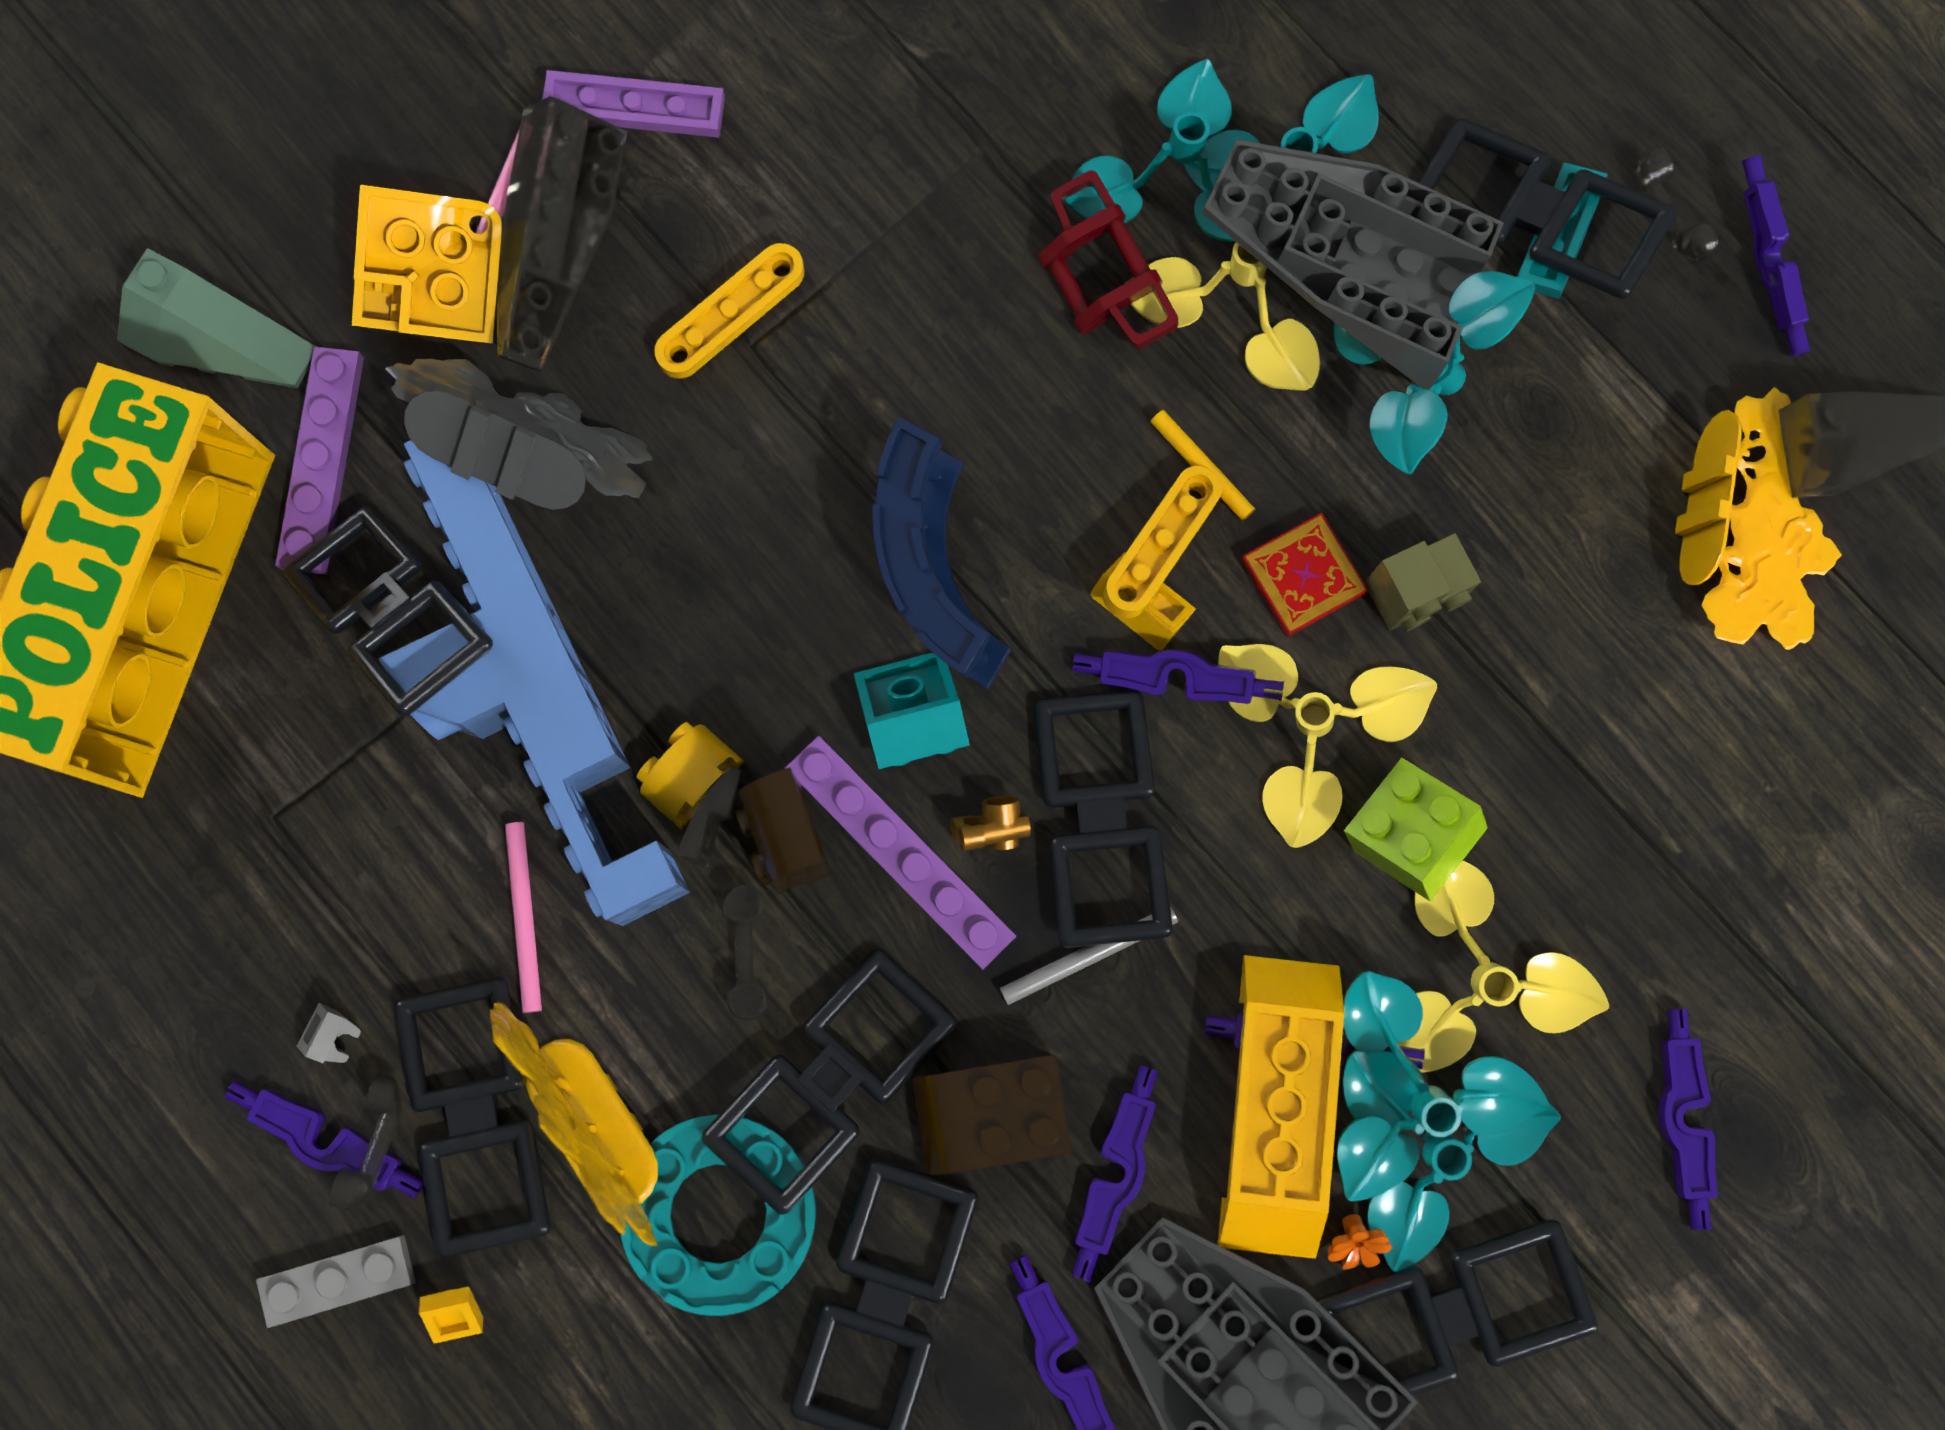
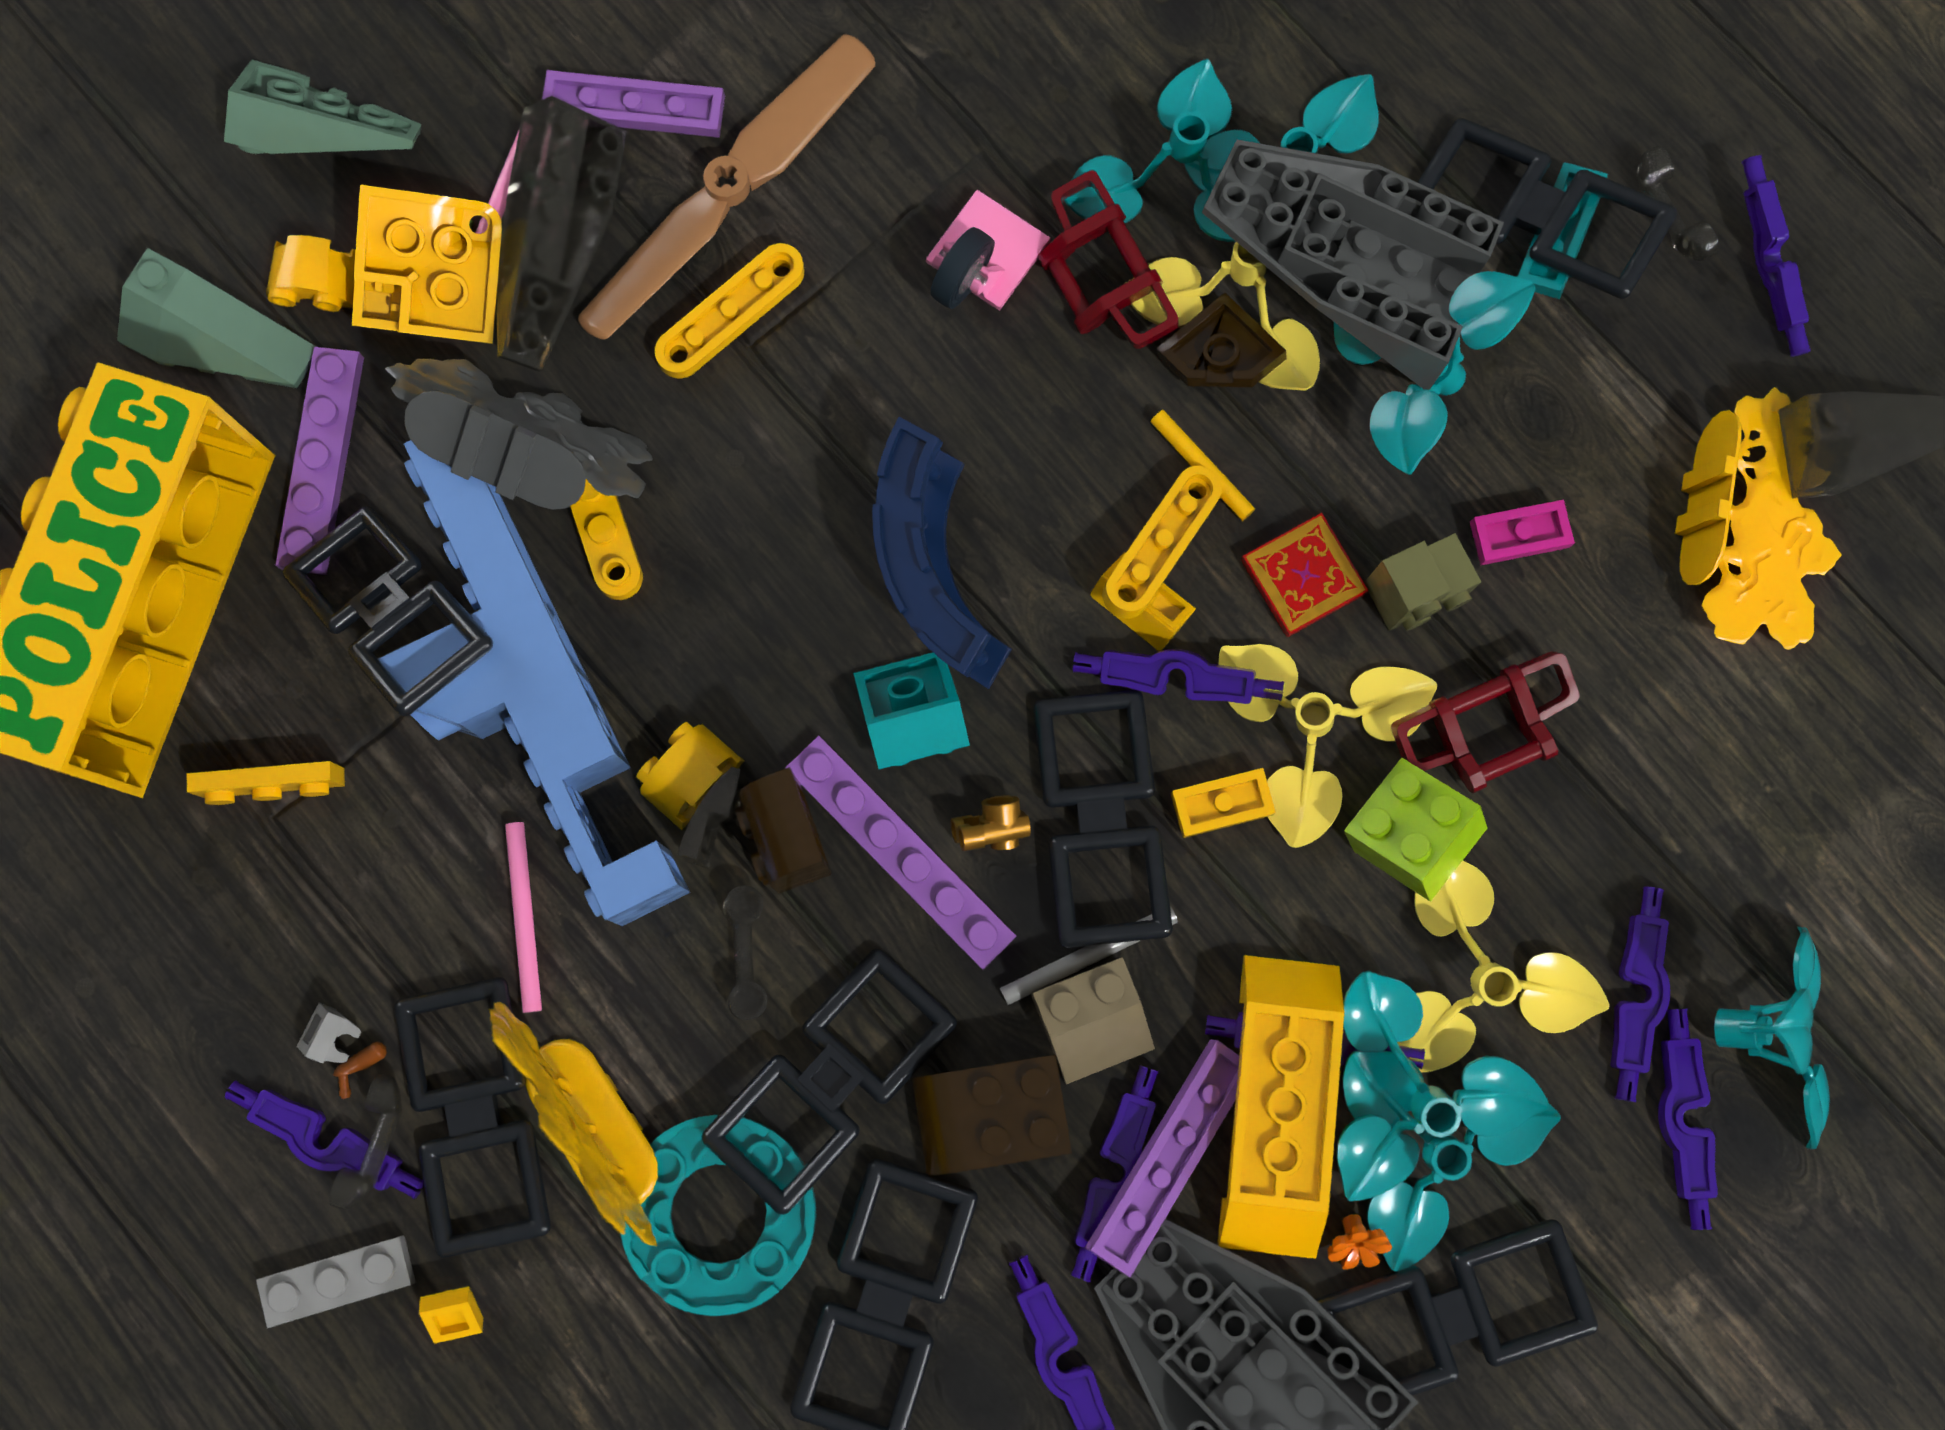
none -> yellow plate [187,761,345,805]
none -> sand green wedge [224,60,421,154]
none -> yellow cylinder [266,235,356,312]
none -> dark orange piece [333,1041,387,1099]
none -> yellow plate [570,479,643,600]
none -> medium nougat piece [578,34,876,339]
none -> bright pink plate [926,190,1050,311]
none -> dark tan slope [1031,957,1155,1084]
none -> medium lavender plate [1085,1039,1239,1277]
none -> dark brown plate [1157,293,1286,387]
none -> yellow plate [1171,768,1276,838]
none -> dark red bar [1391,651,1580,793]
none -> dark pink plate [1470,500,1575,565]
none -> dark purple piece [1610,887,1670,1103]
none -> teal plant [1714,927,1830,1149]

